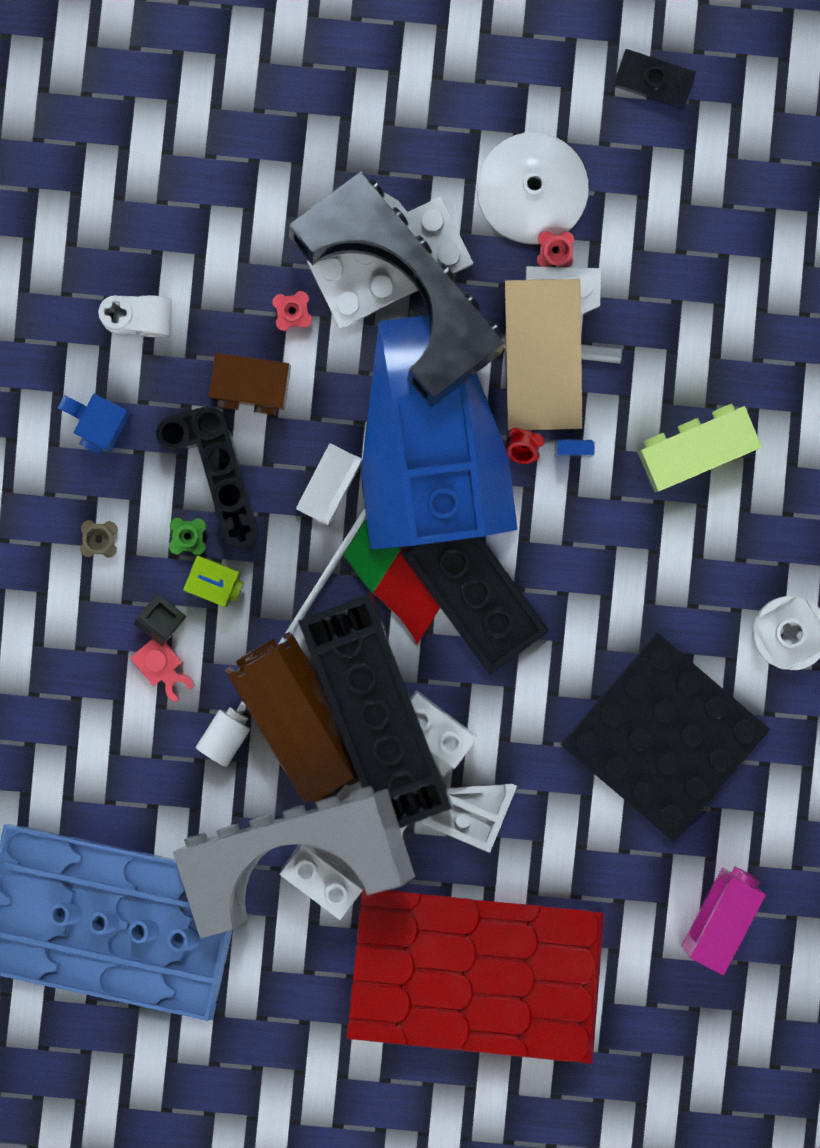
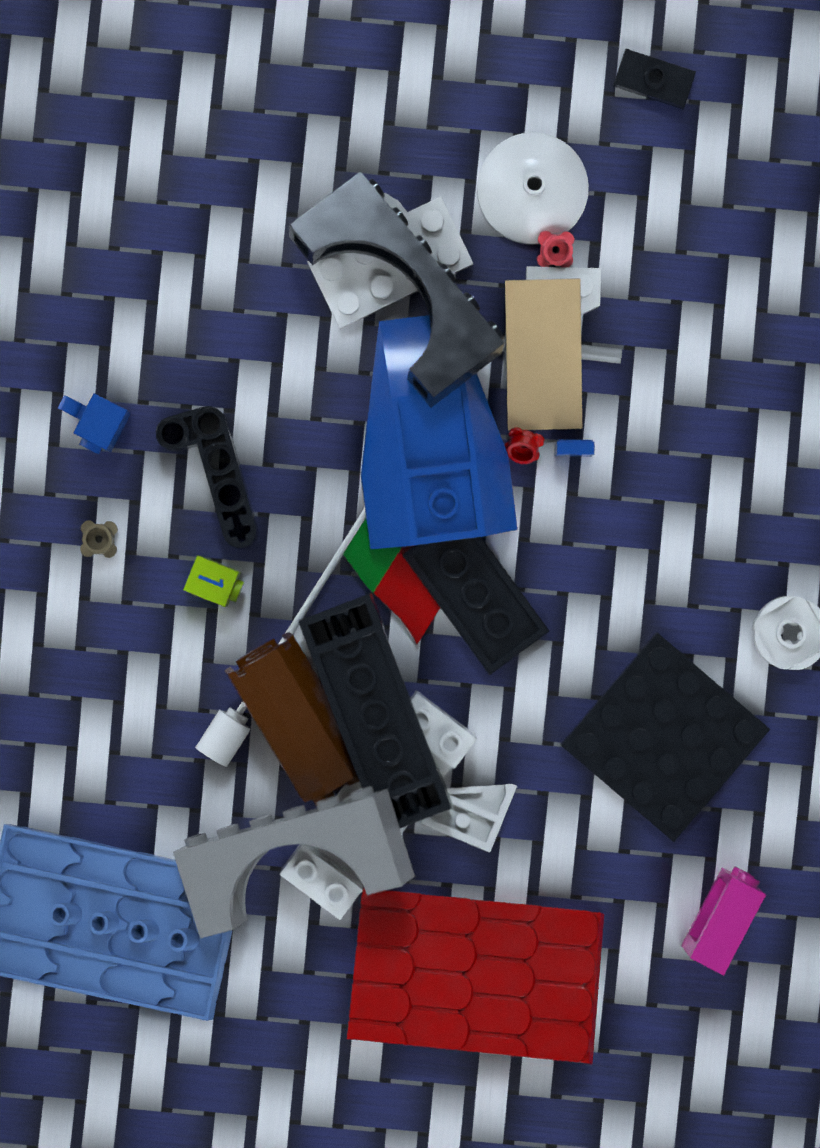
white piece [98,295,172,338] -> none
coral plate [130,639,195,702] -> none
pearl dark grey tile [133,593,187,646] -> none
bright green plate [169,518,207,555] -> none
reddish brown brick [209,353,291,416] -> none
coral plate [272,291,312,331] -> none
white panel [296,443,363,526] -> none
yellowish green brick [638,403,762,493] -> none

